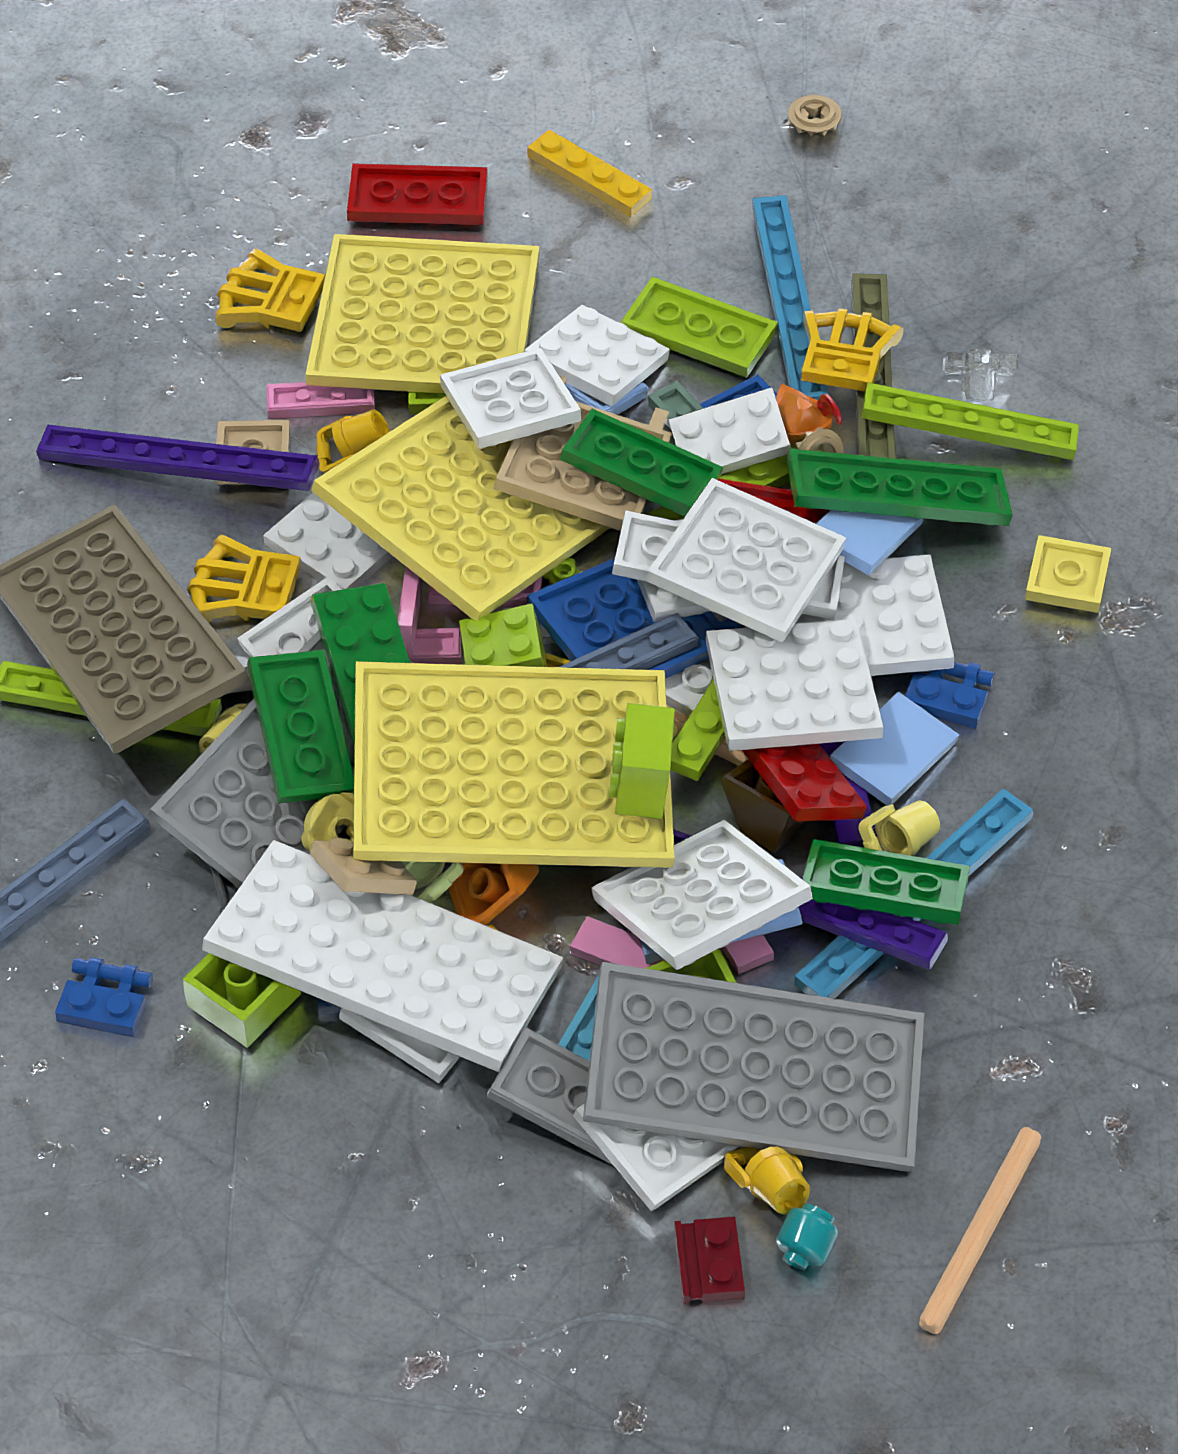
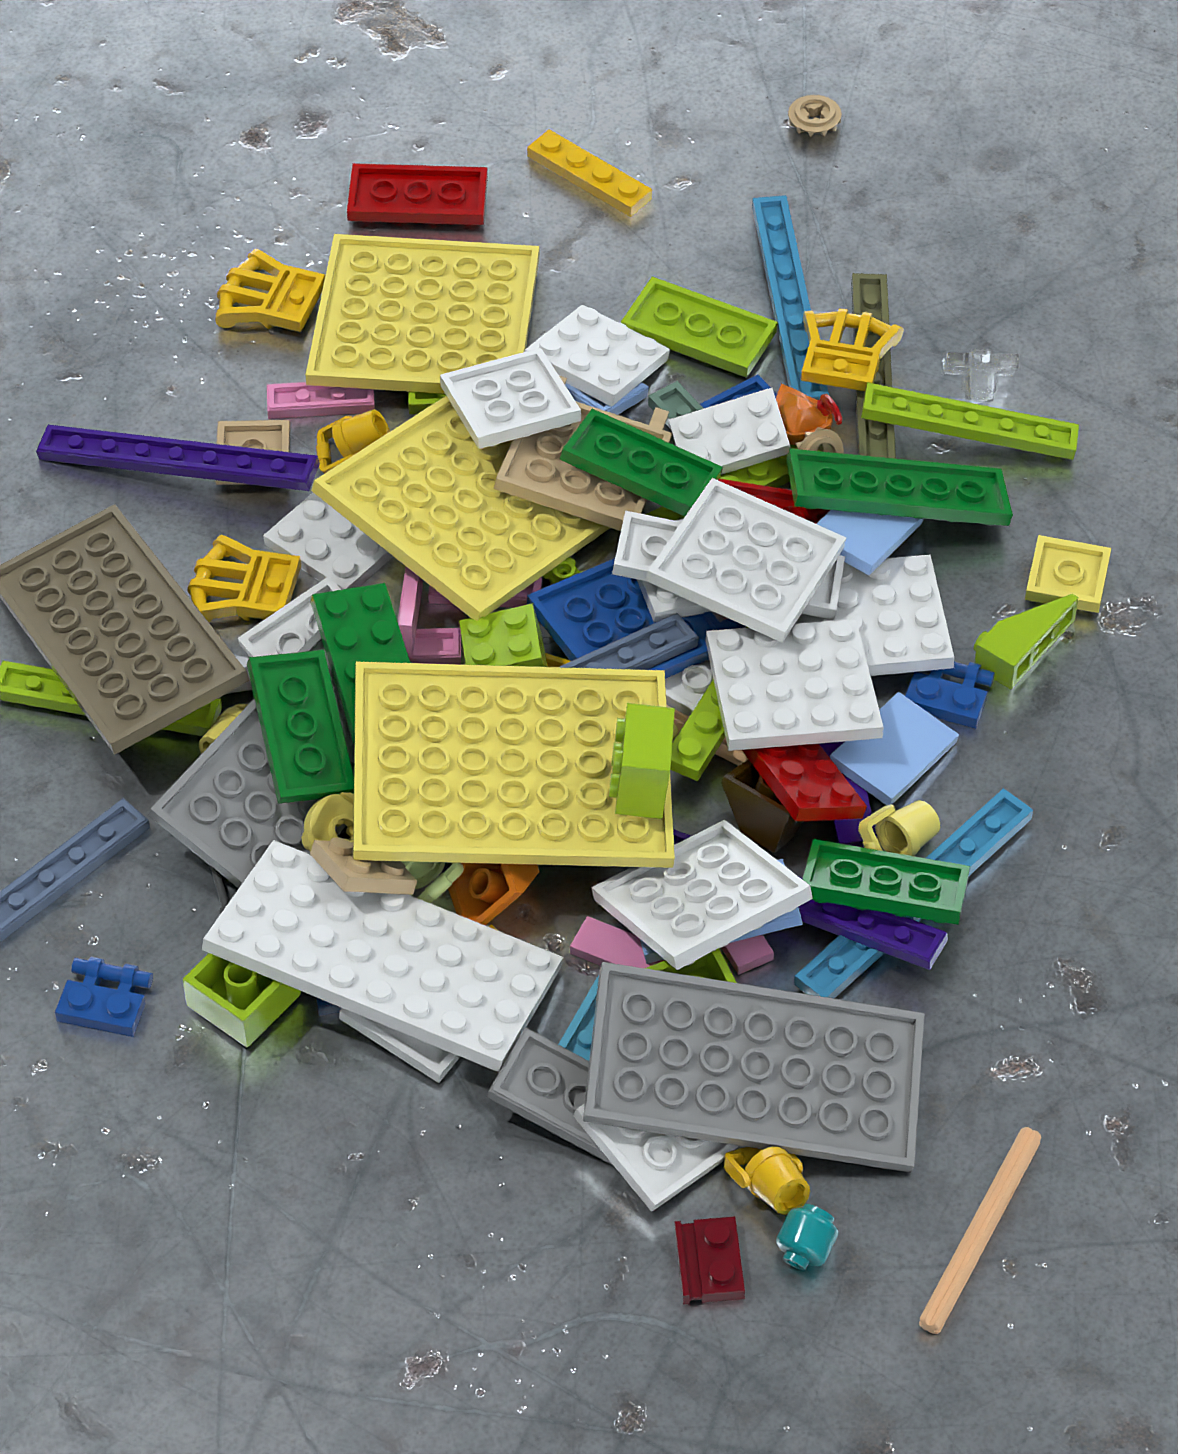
none -> lime slope [973,594,1079,690]

